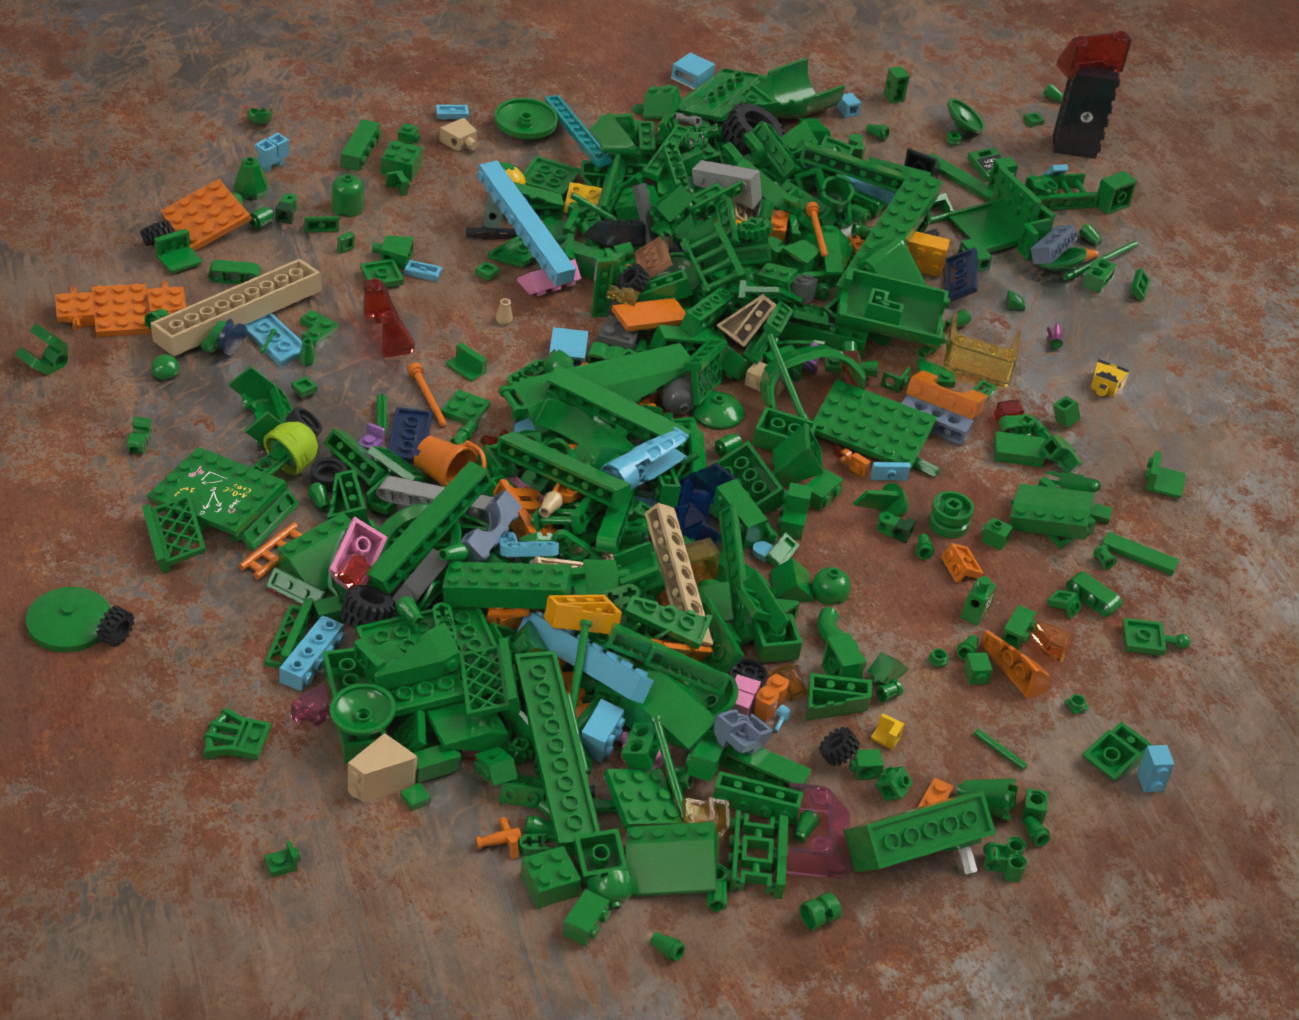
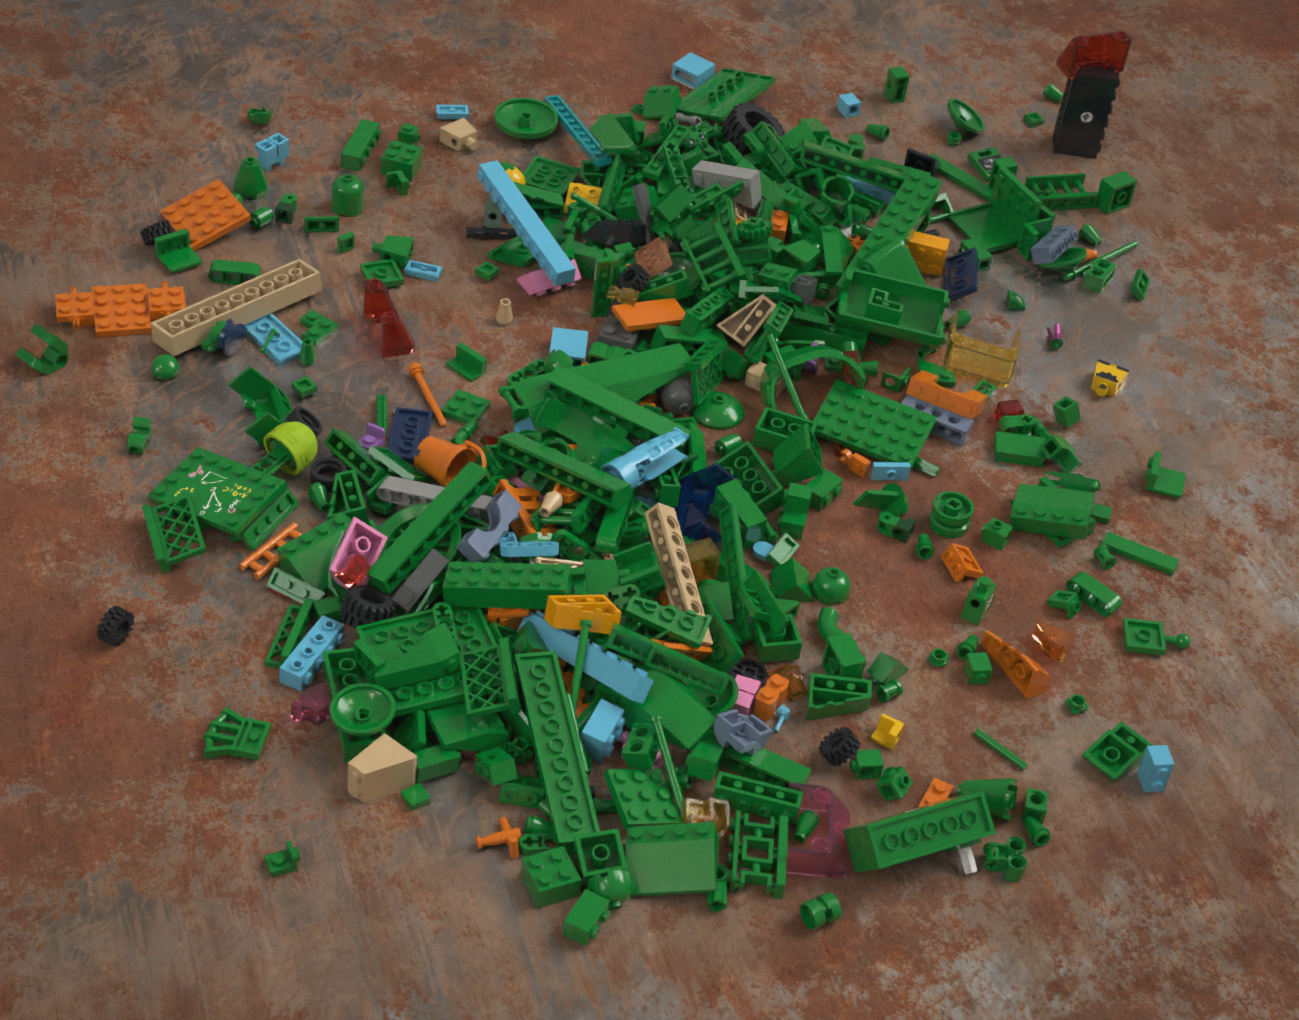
green dish [26,587,110,653] -> none
green wheel [144,308,169,330] -> none
green cone [395,596,424,626] -> none
green cone [438,542,468,562] -> none
green tile [638,122,656,155] -> none
green cone [650,932,685,961] -> none
green windscreen [741,57,845,120] -> none
orange piece [805,202,828,257] -> none
green brick [1001,605,1037,650] -> none
green plate [1030,173,1058,194] -> none
medium azure plate [1041,164,1068,176] -> none

